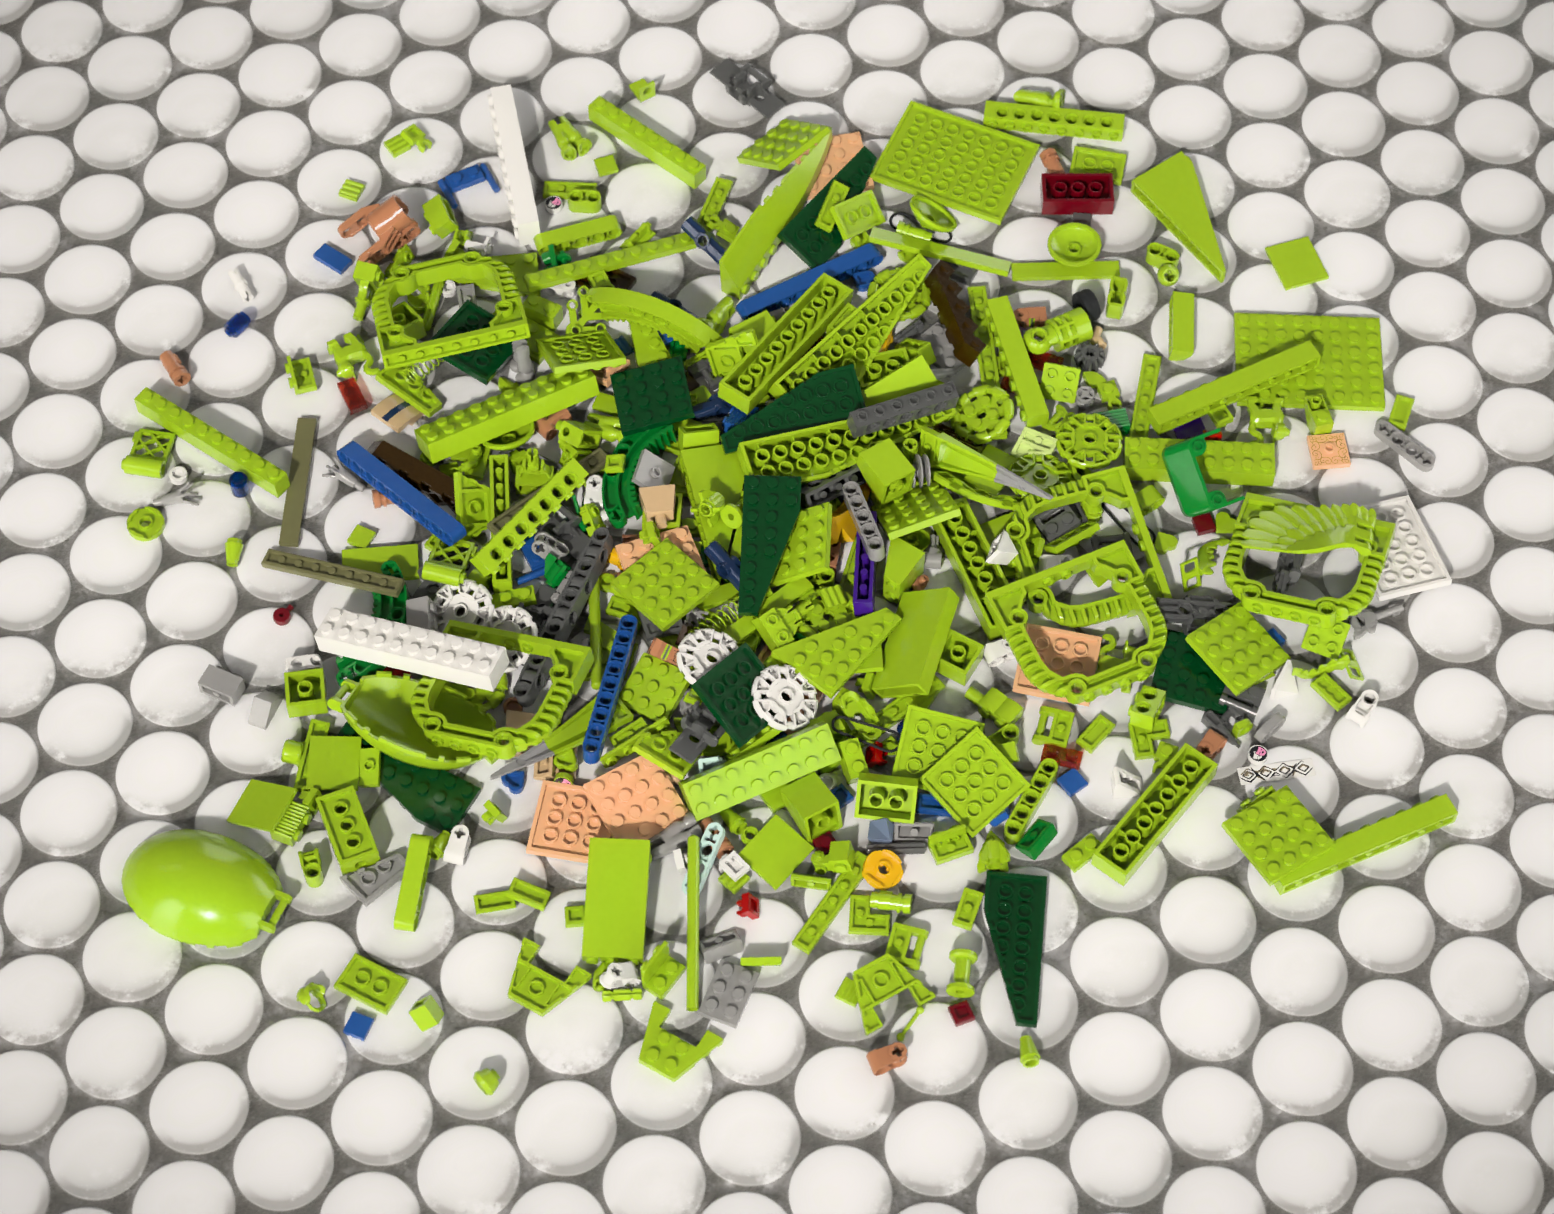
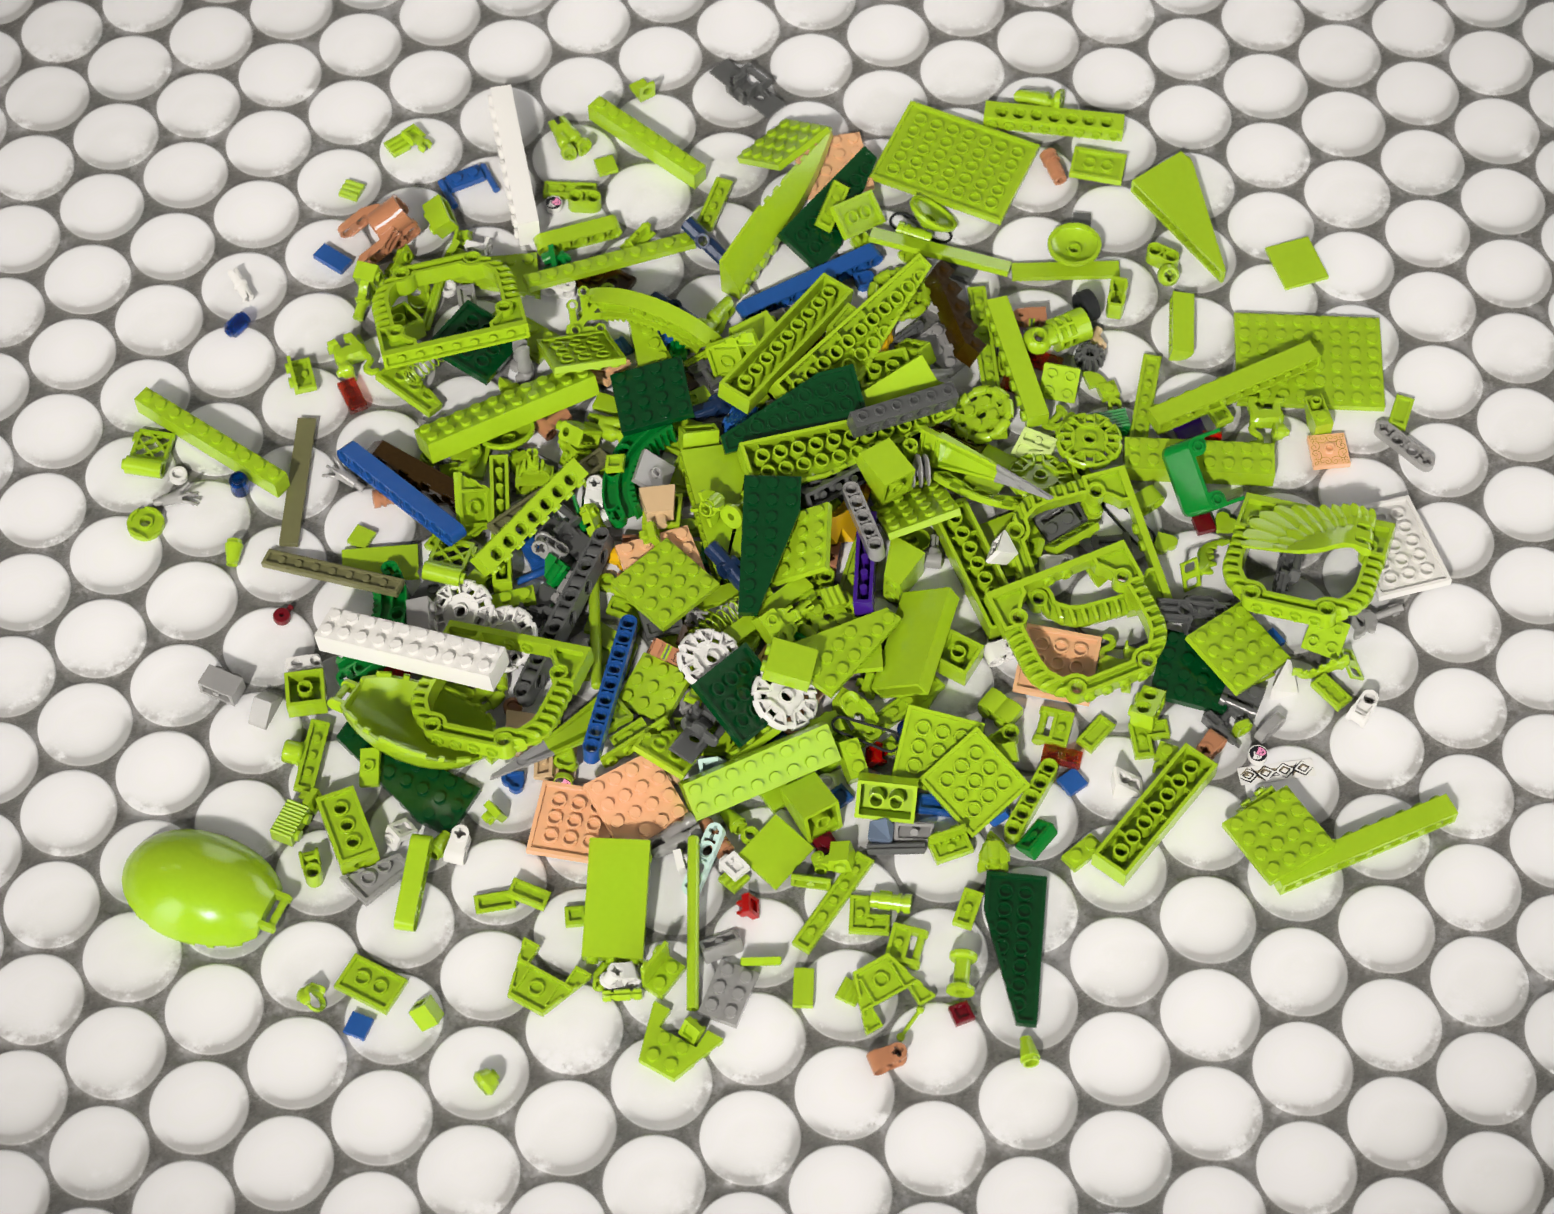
nougat axle [160,350,191,387] -> none
lime piece [226,779,298,833] -> none
lime piece [306,736,362,791] -> none
tan slope [371,394,424,434] -> none
lime brick [523,292,563,332] -> none
lime tile [587,270,611,288] -> none
lime plate [706,214,740,243] -> none
yellow plate [862,849,903,891] -> none
nougat arm [912,574,929,591] -> none
lime hinge [964,686,985,707] -> none
dark red brick [1040,173,1114,215] -> none
light grey wheel [1075,386,1095,409] -> none
none -> white bracket [383,817,418,851]
none -> lime tile [678,1016,706,1046]
none -> lime brick [760,637,819,692]
none -> lime tile [792,967,814,1009]

